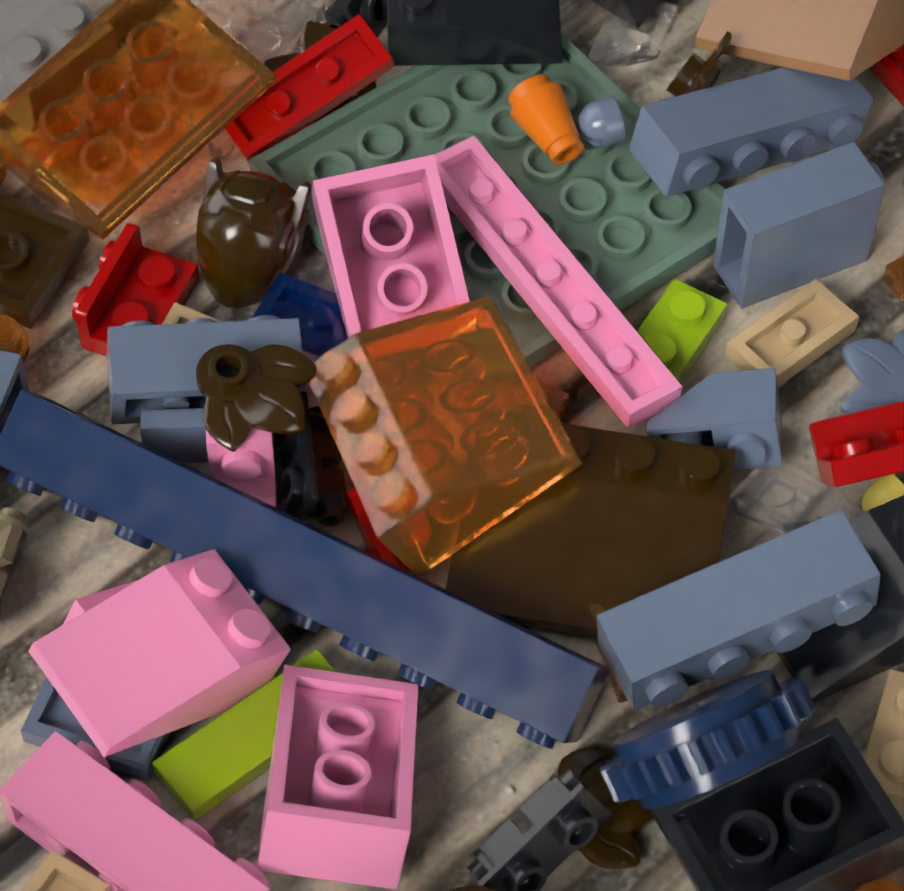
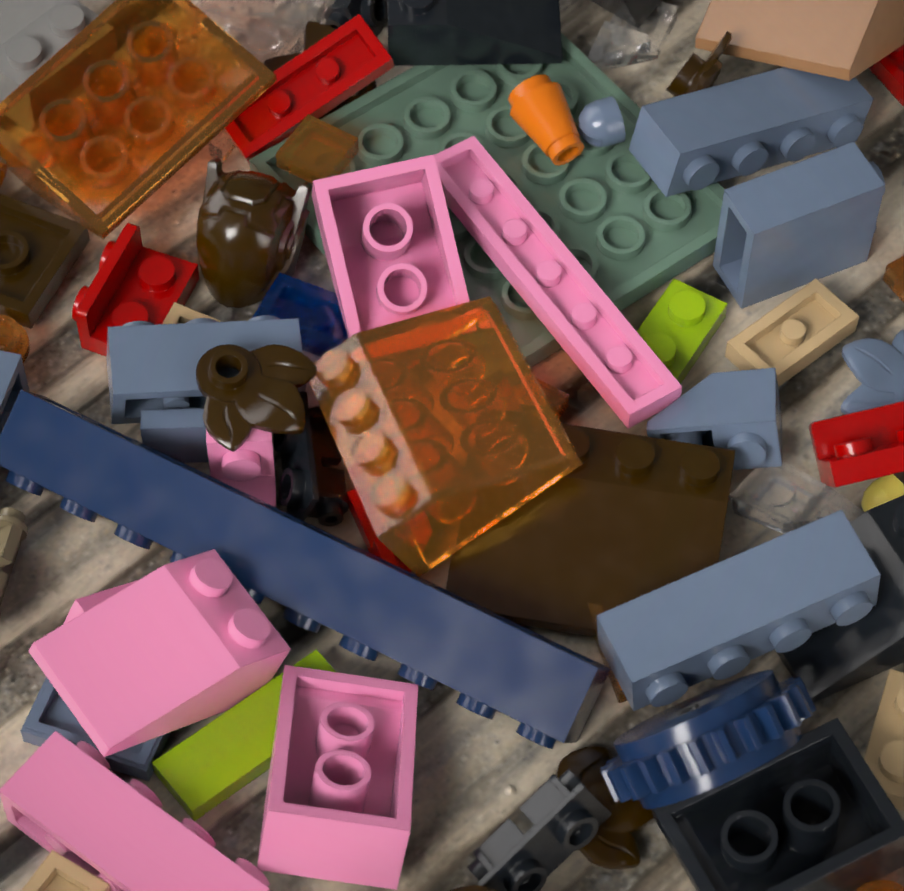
none -> clear orange tile [276,114,359,184]

